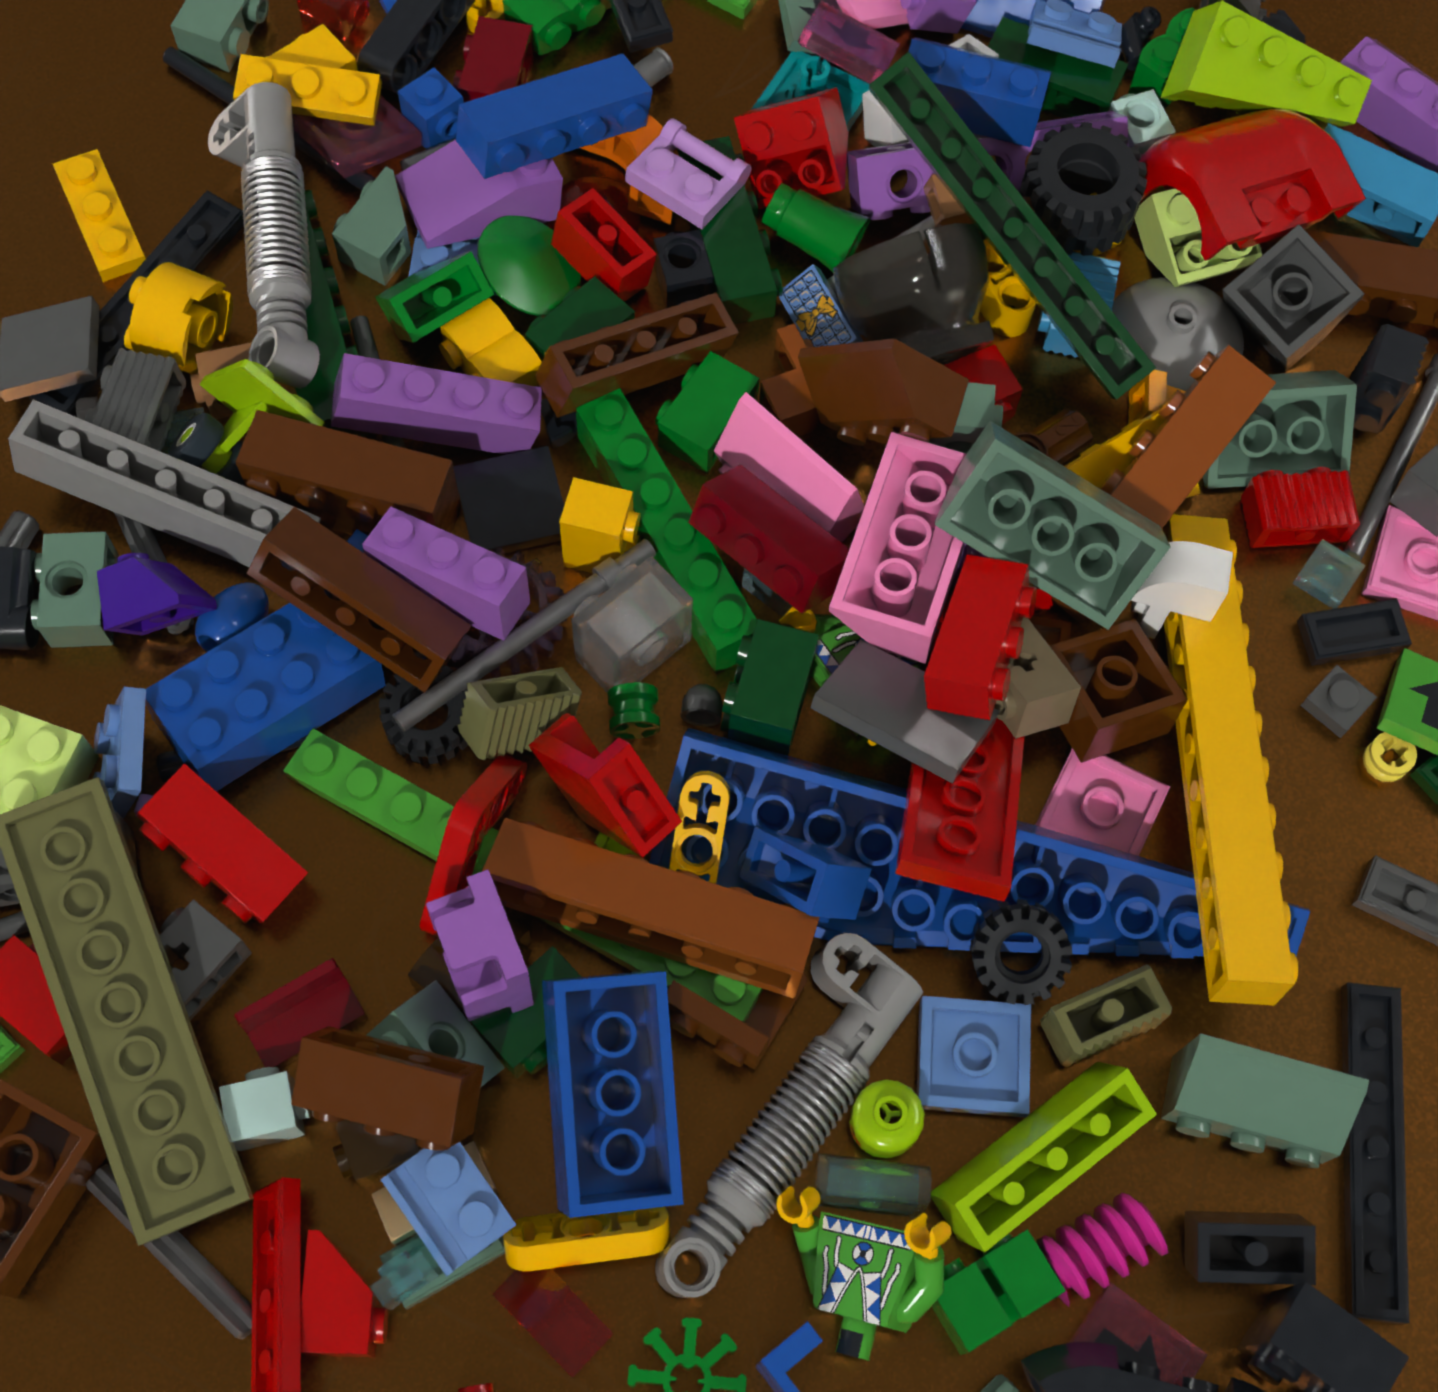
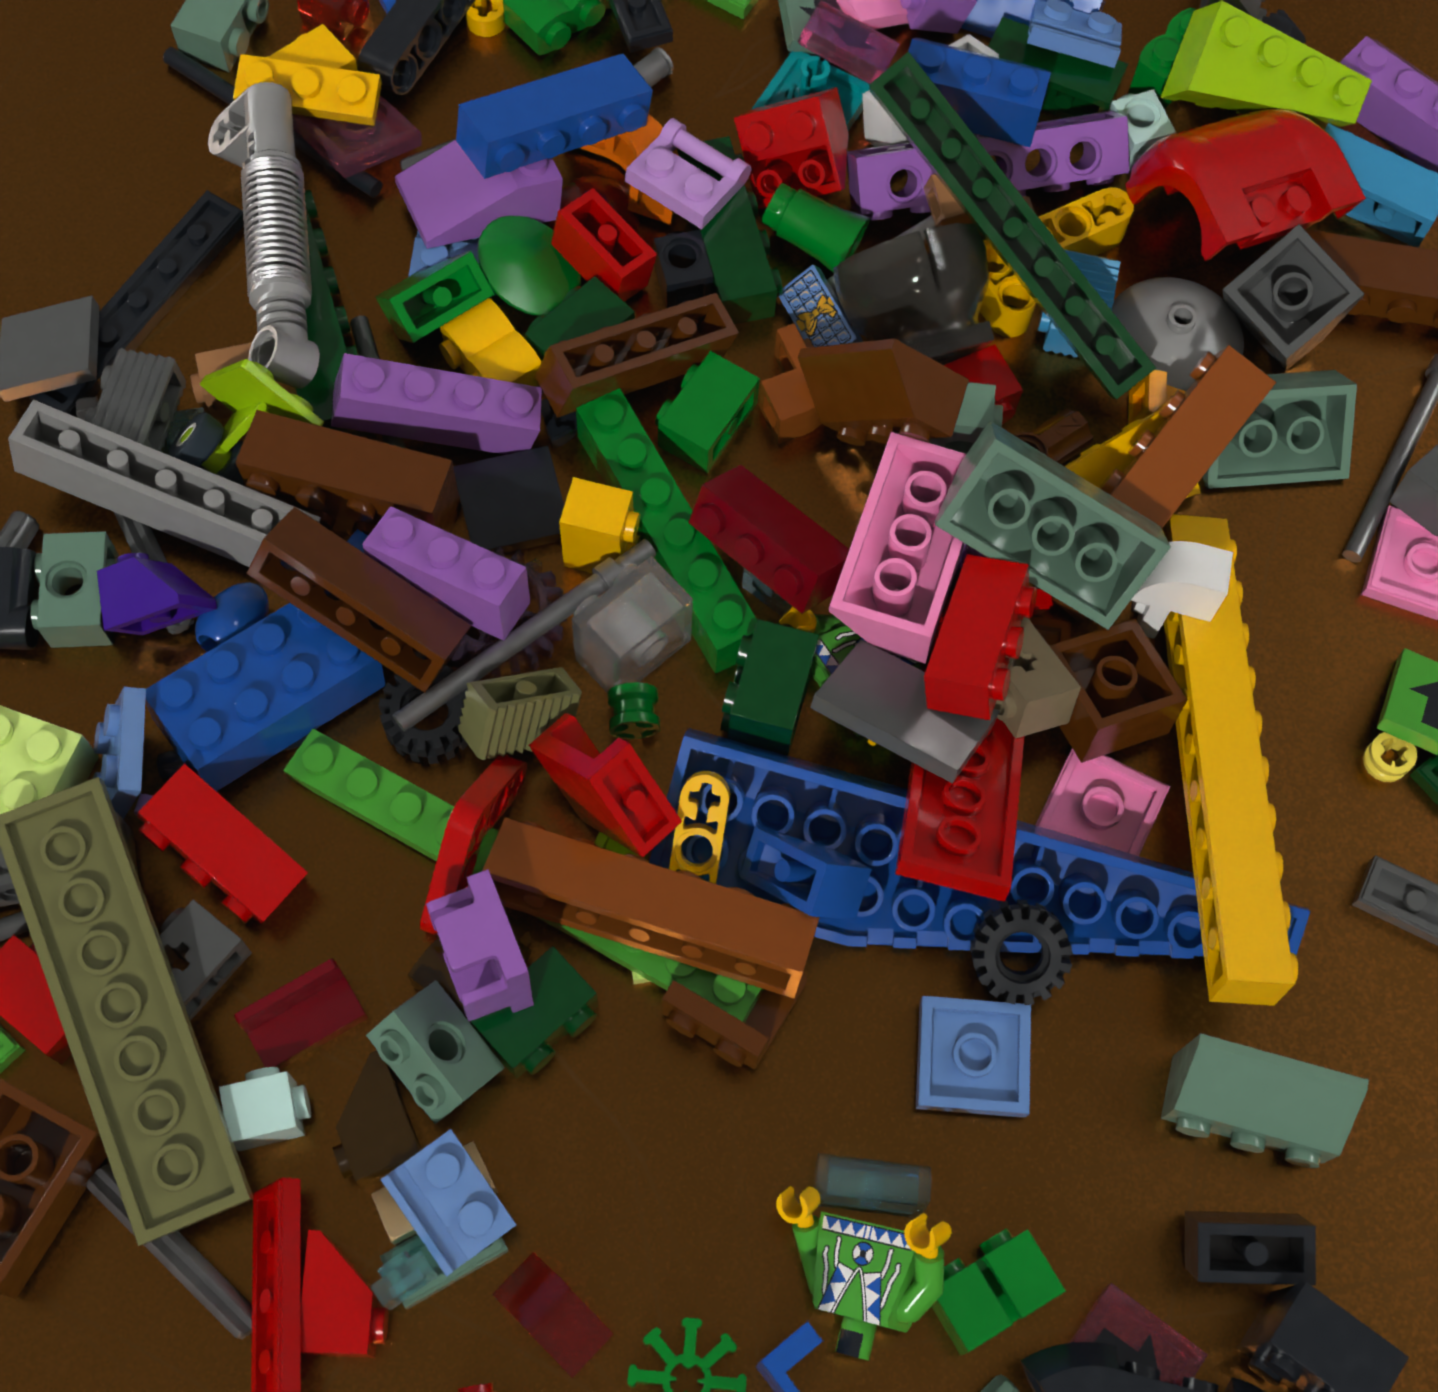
yellow plate [53,149,146,282] -> none
yellow brick [124,262,233,375] -> none
reddish brown brick [291,1026,484,1151] -> none
sand green slope [332,166,412,286] -> none
blue brick [397,67,464,149] -> none
dark red brick [453,16,535,103] -> none
yellow beam [503,1207,671,1271] -> none
blue brick [542,971,684,1218] -> none
light grey piece [655,933,923,1298] -> none
dark grey hinge [680,684,723,727] -> none
bright pink slope [714,392,865,543] -> none
lime head [849,1079,925,1159] -> none
lime brick [928,1062,1157,1252] -> none
black tyre [1019,122,1147,256] -> none
dark pink piece [1036,1193,1168,1307] -> none
olive brick [1040,964,1172,1068] -> none
black arm [1120,6,1162,71] -> none
yellowish green slope [1134,189,1263,287] -> none
red brick [1241,467,1360,548] -> none
clear light blue plate [1292,539,1366,609] -> none
black tile [1297,599,1412,666] -> none
dark grey plate [1300,665,1377,738] -> none
black tile [1341,982,1409,1325] -> none
black brick [1350,324,1429,433] -> none

